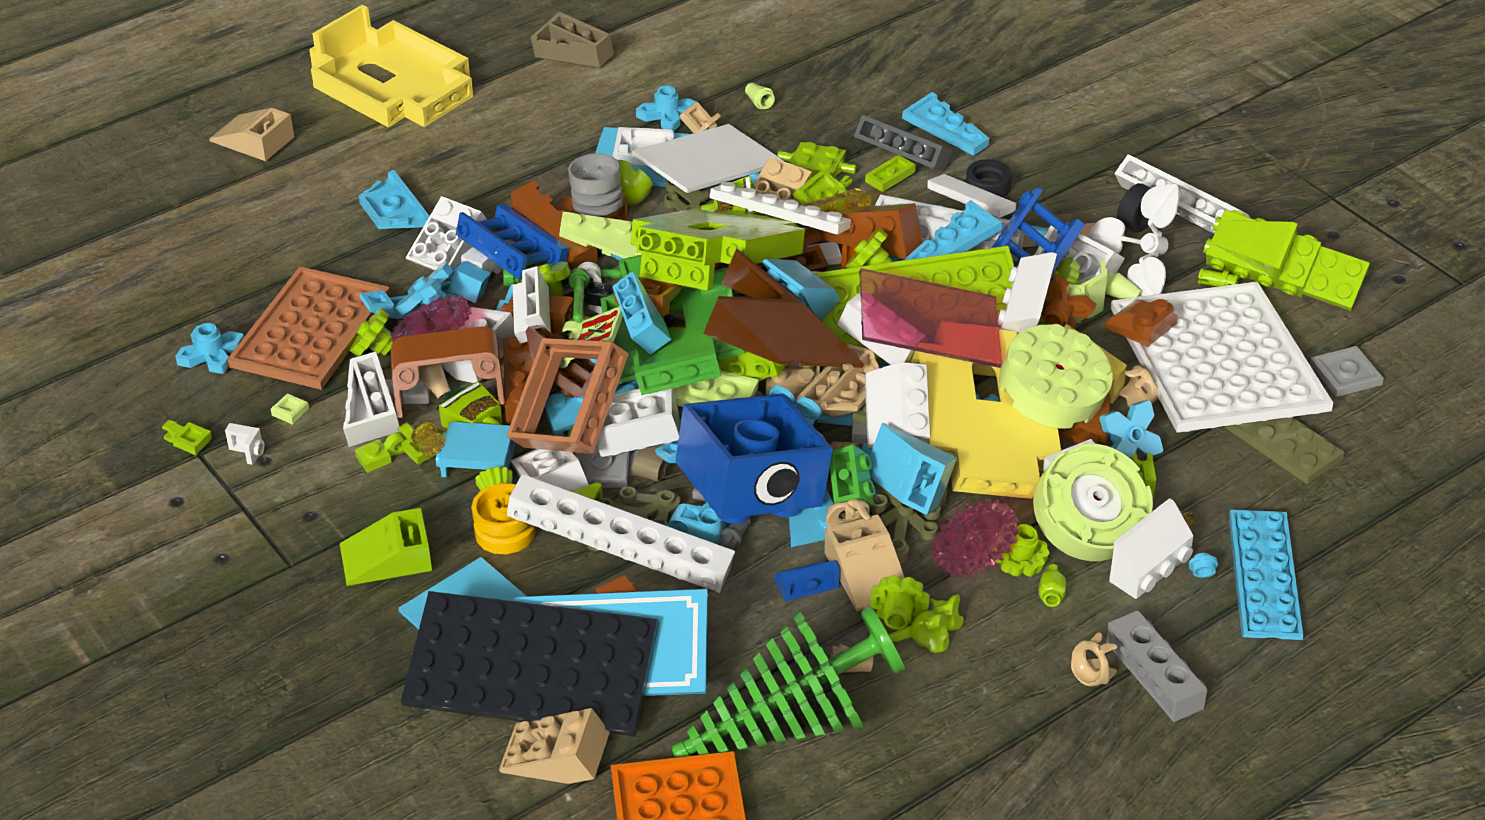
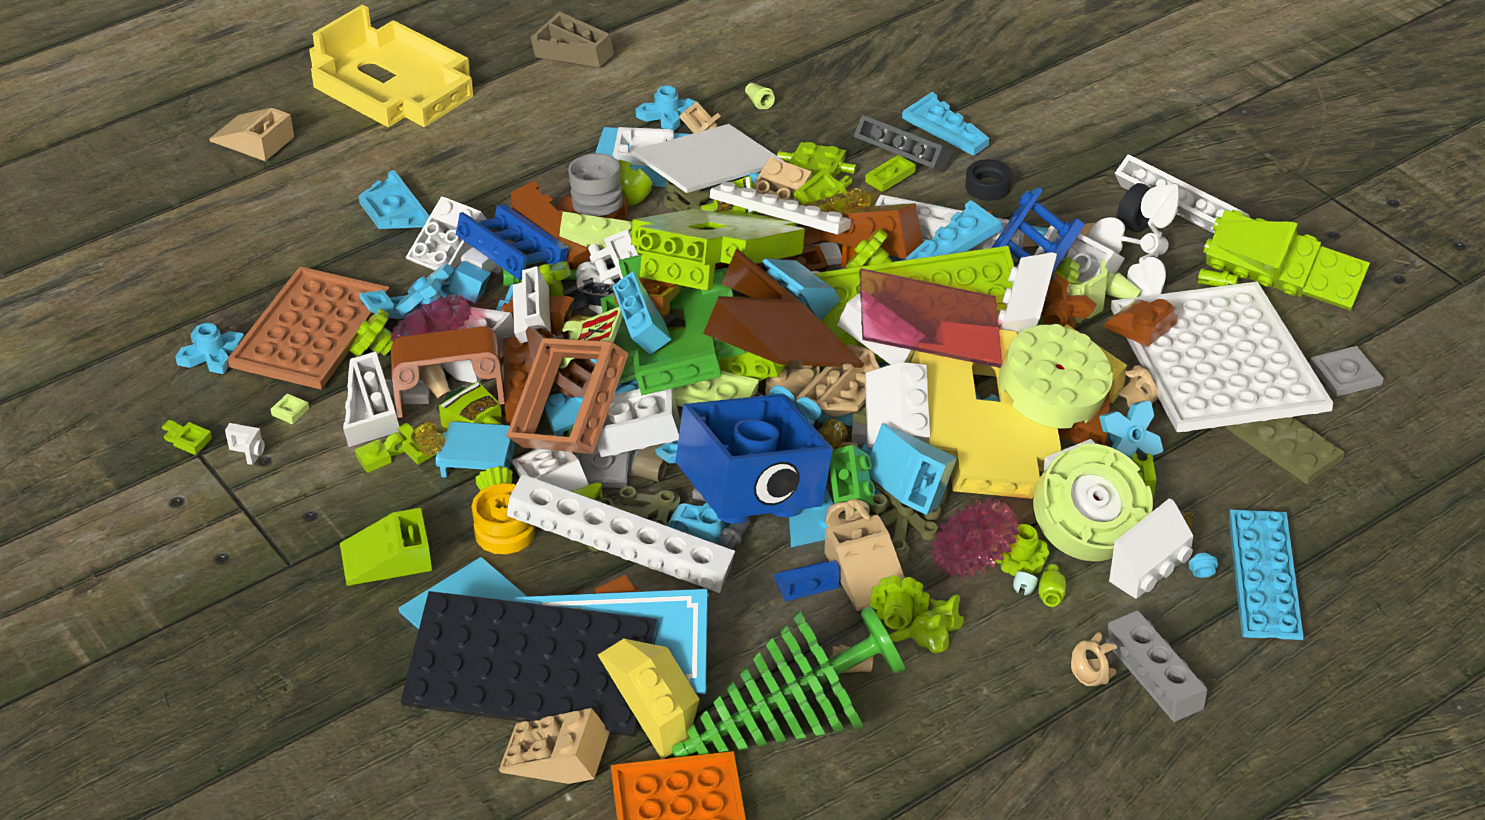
bright green piece [569,268,590,323] -> none
white tile [927,174,1016,218] -> none
none -> white plate [588,229,638,285]
none -> light yellow wedge [598,639,700,759]
none -> clear yellow wheel [818,419,848,450]
none -> light aqua hinge [1013,571,1038,595]

